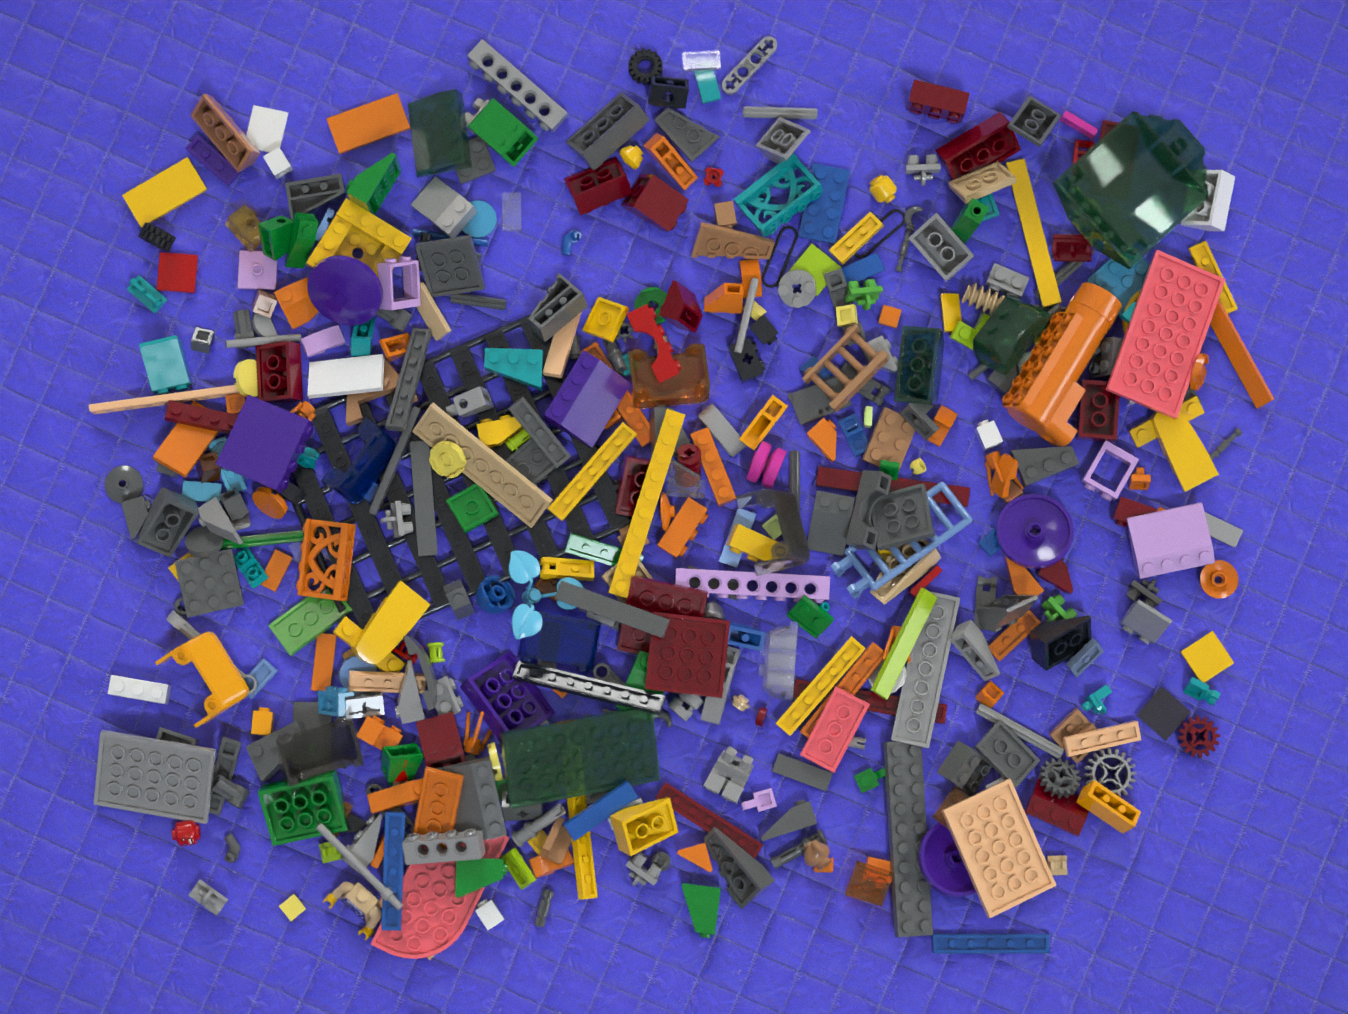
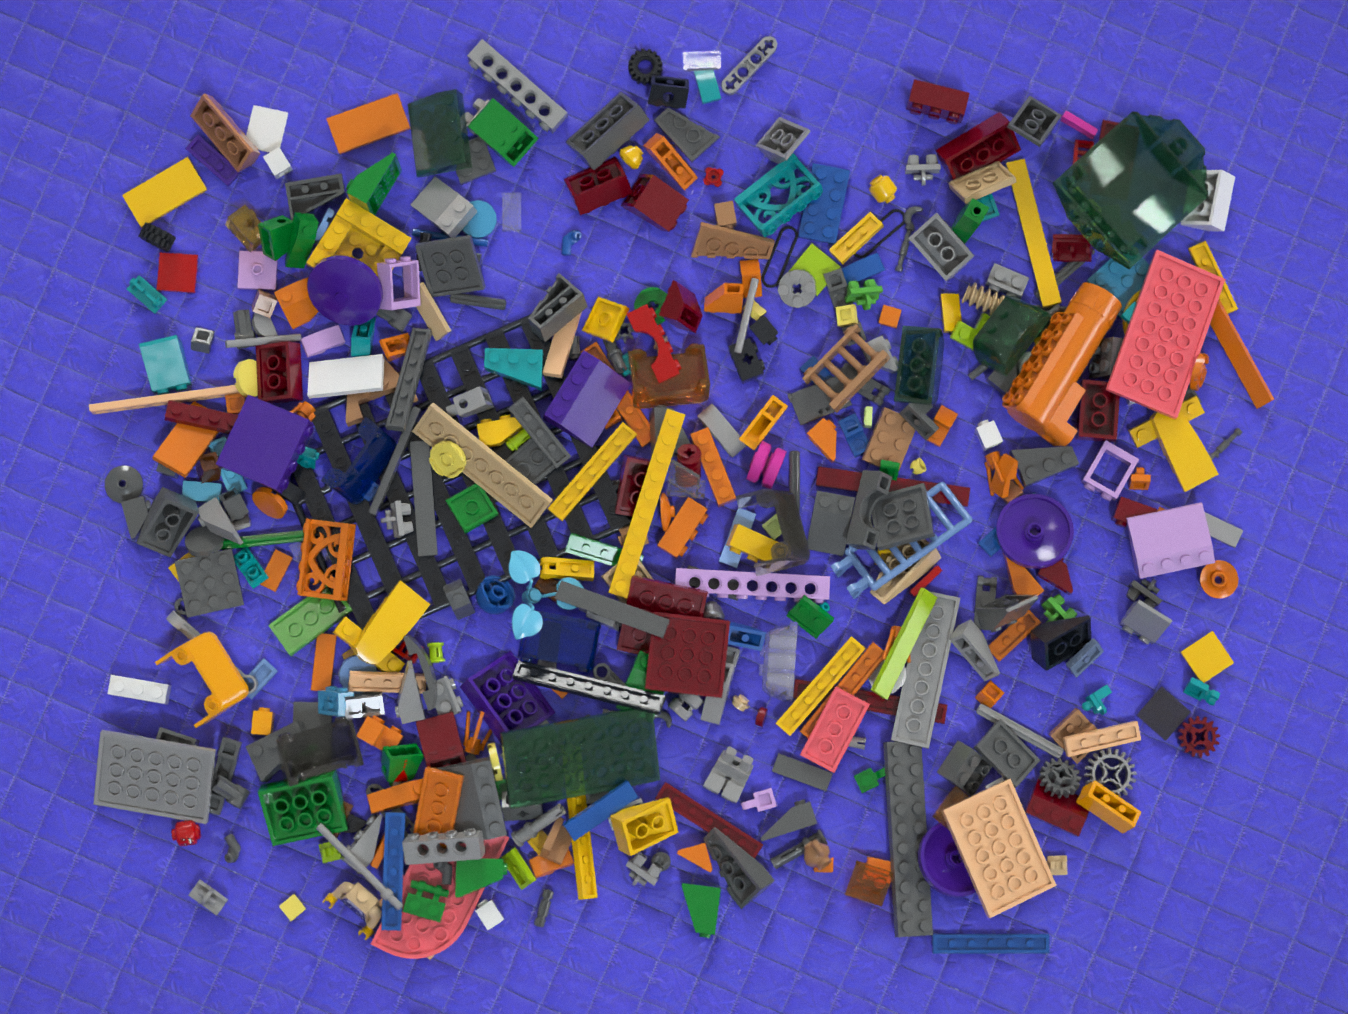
light grey axle [743,106,818,119] -> none
none -> green plate [403,880,450,922]
none -> dark grey arm [433,862,453,885]

